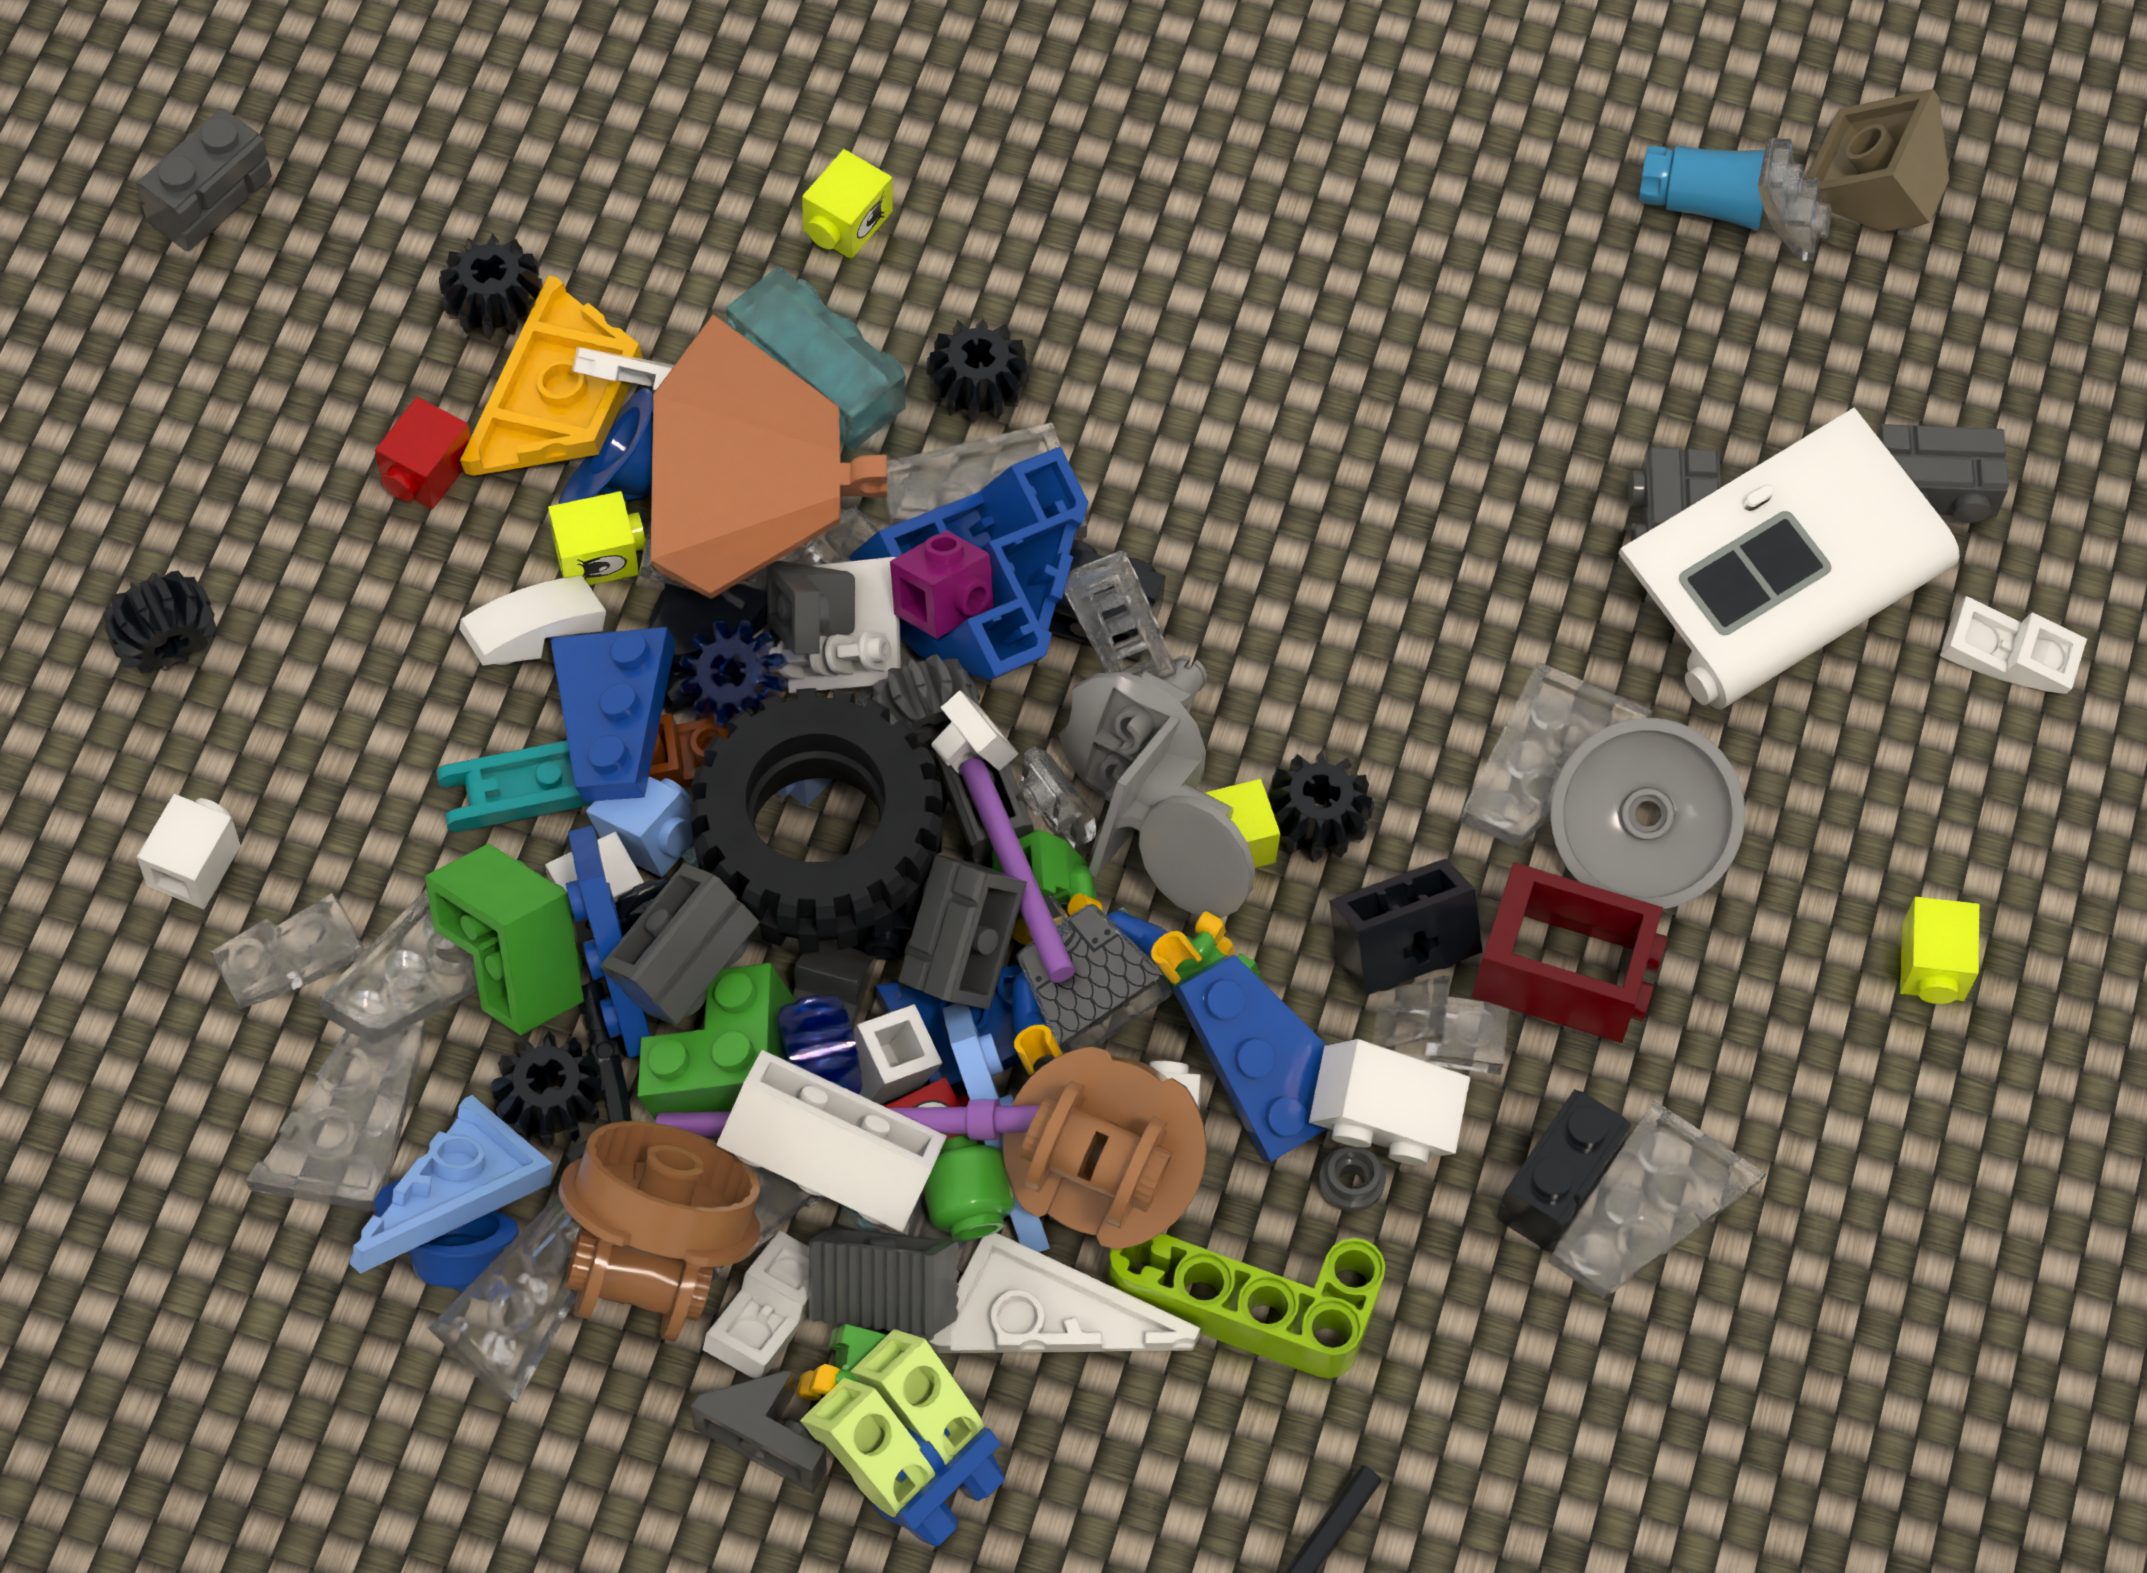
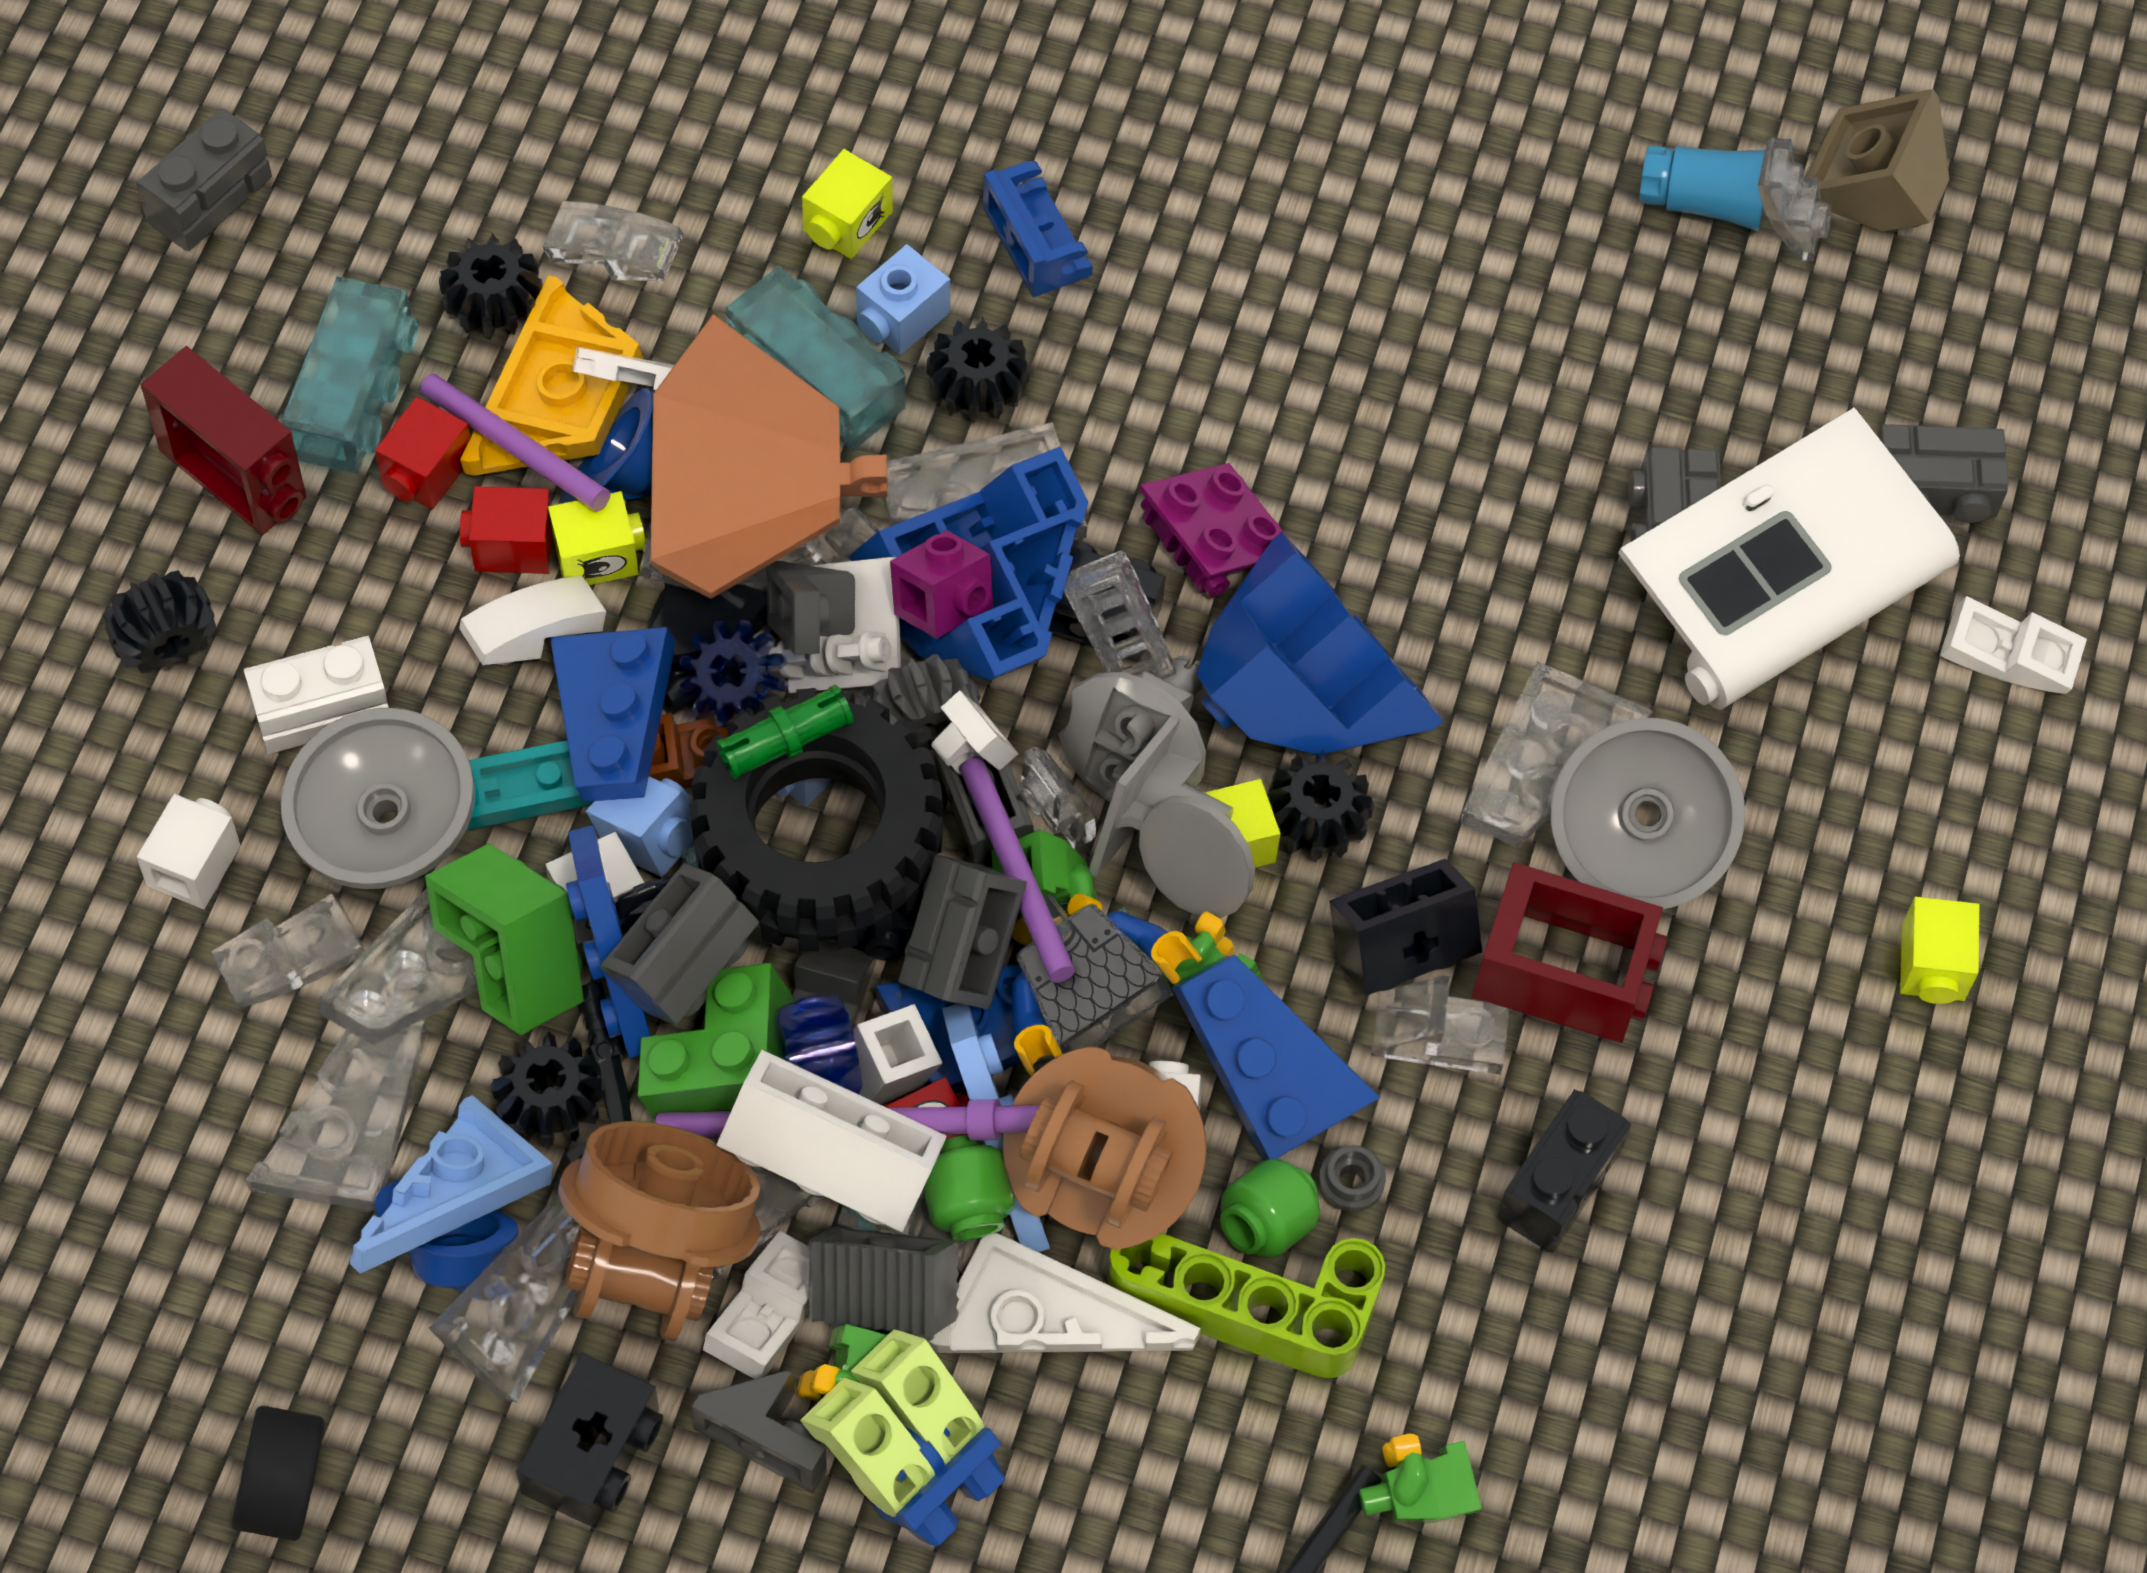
white brick [1309,1039,1470,1166] -> none
clear wing [1548,1101,1766,1299] -> none
none -> dark red window [140,345,307,536]
none -> black tyre [231,1406,325,1541]
none -> white brick [244,636,389,754]
none -> clear light blue brick [281,276,418,474]
none -> light grey dish [281,708,476,889]
none -> medium lavender bar [420,374,610,511]
none -> red brick [460,486,552,574]
none -> black brick [516,1353,663,1529]
none -> clear slope [542,201,684,281]
none -> green pin [716,685,854,780]
none -> light blue brick [856,244,950,356]
none -> blue hinge [983,161,1093,298]
none -> magenta hinge [1138,463,1289,598]
none -> blue brick [1197,532,1444,754]
none -> bright green head [1220,1158,1320,1259]
none -> bright green piece [1359,1433,1482,1523]

